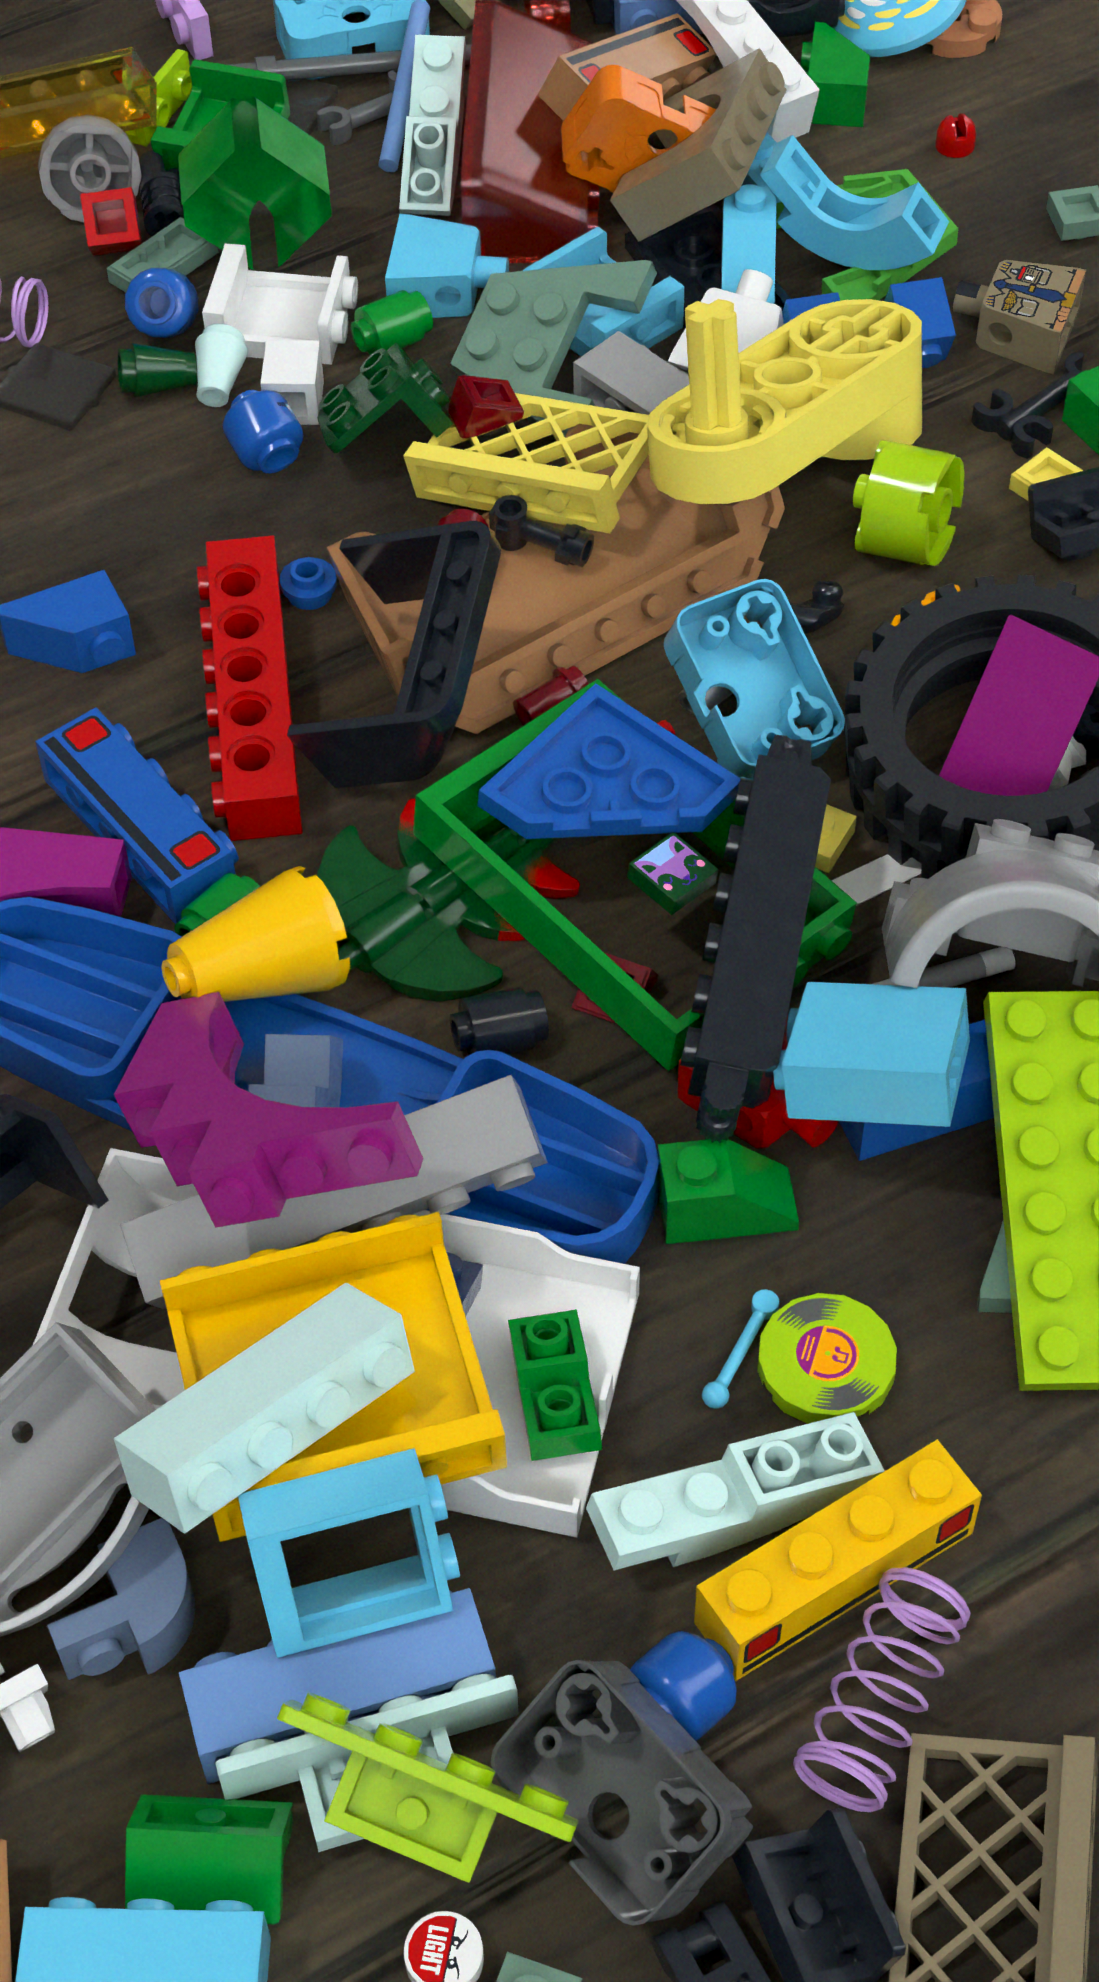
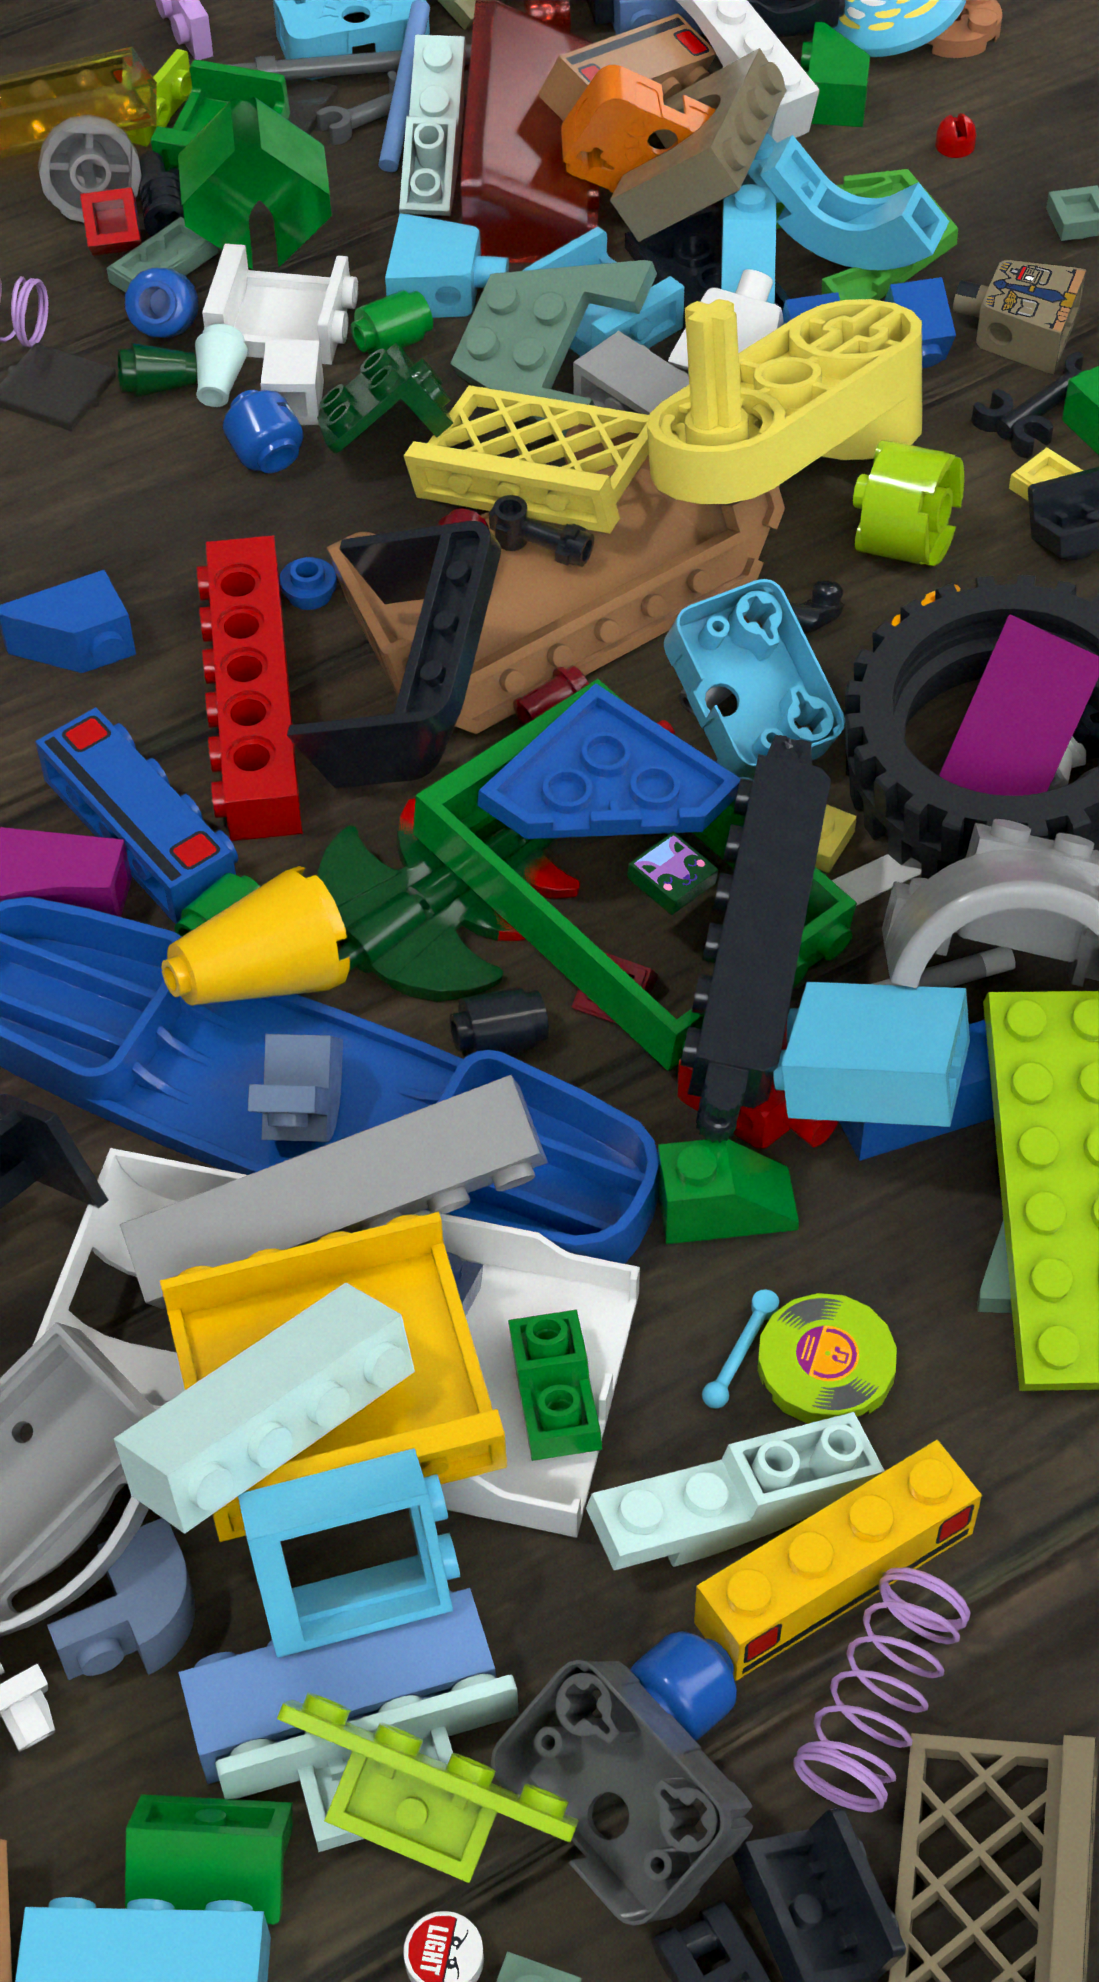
magenta arch [114,992,424,1228] -> none
dark red slope [448,375,524,439] -> none

